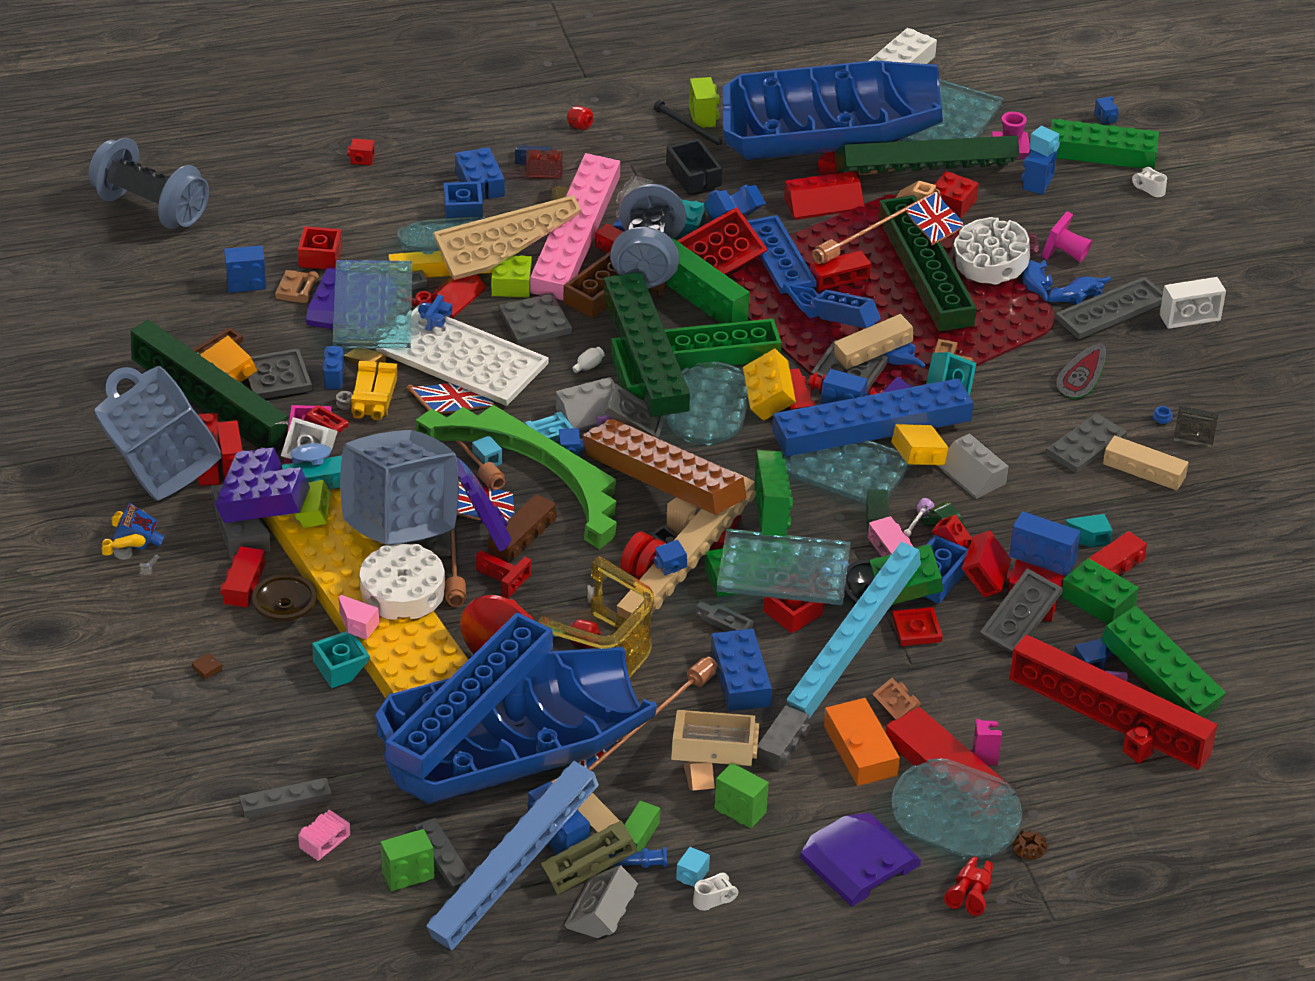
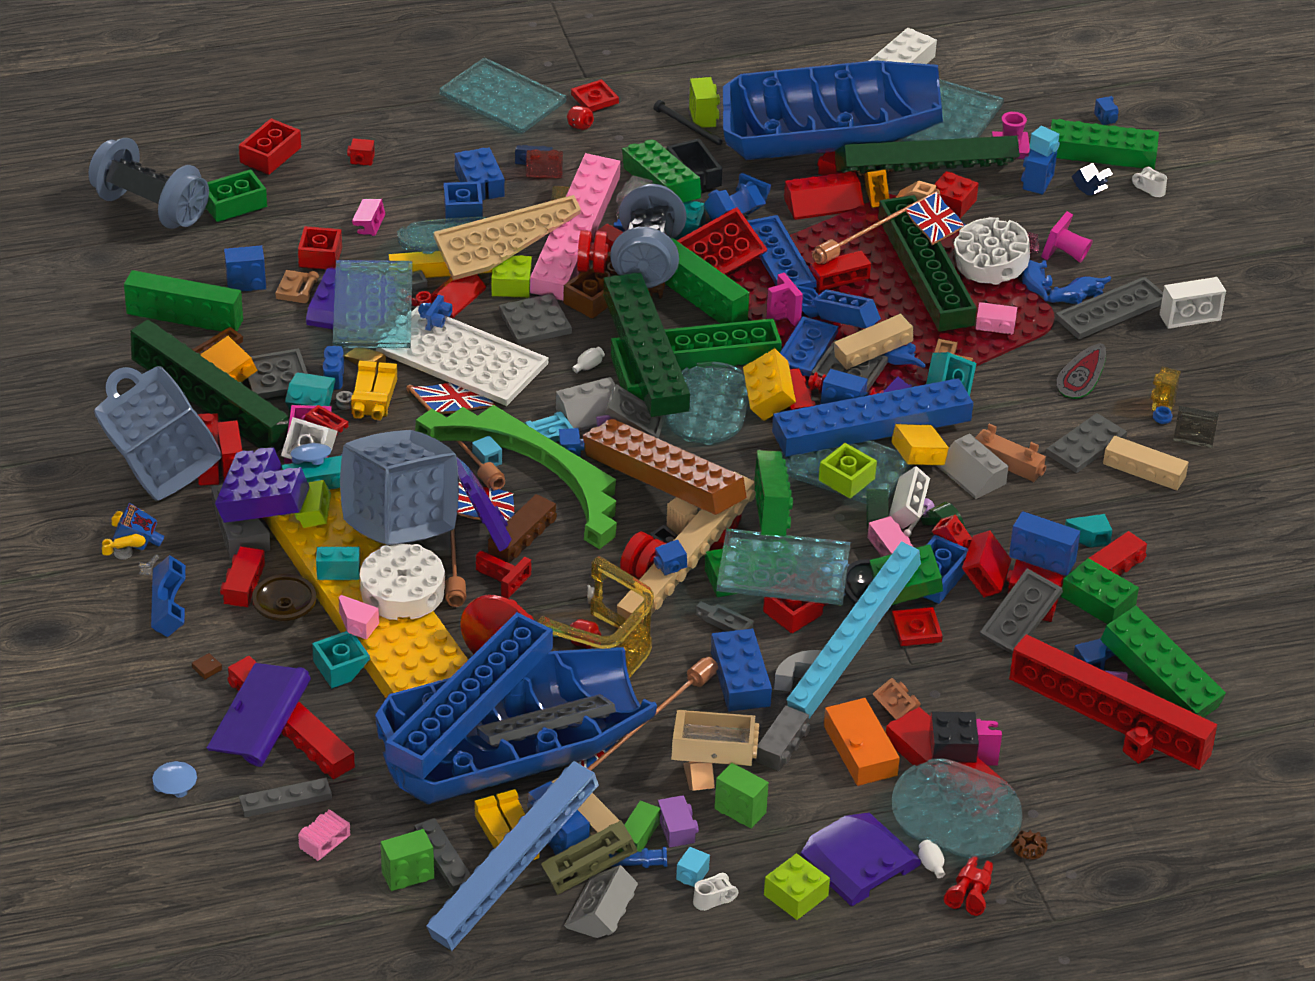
none -> green brick [124,270,243,332]
none -> blue arch [151,555,186,637]
none -> medium blue dish [152,761,197,798]
none -> green brick [205,169,267,222]
none -> dark purple door [207,663,311,767]
none -> red brick [228,656,355,780]
none -> red brick [239,118,301,174]
none -> teal slope [285,373,335,410]
none -> teal slope [316,547,361,580]
none -> dark pink hinge [352,199,386,236]
none -> clear light blue plate [440,57,566,134]
none -> yellow hips [475,789,540,860]
none -> dark grey plate [476,694,616,747]
none -> red plate [571,79,619,112]
none -> red wheel [577,230,609,274]
none -> green brick [622,140,701,203]
none -> medium lavender brick [658,795,699,848]
none -> blue hips [736,173,771,201]
none -> lime brick [764,853,830,920]
none -> dark pink bracket [766,273,803,326]
none -> light grey brick [774,650,822,692]
none -> blue plate [780,316,839,377]
none -> lime brick [819,443,877,499]
none -> light orange slope [864,170,889,207]
none -> white brick [889,466,930,529]
none -> white plant [918,840,945,878]
none -> black brick [929,711,979,762]
none -> nougat brick [975,423,1046,482]
none -> bright pink brick [976,302,1017,335]
none -> dark blue brick [1071,163,1112,196]
none -> clear yellow brick [1151,367,1181,412]

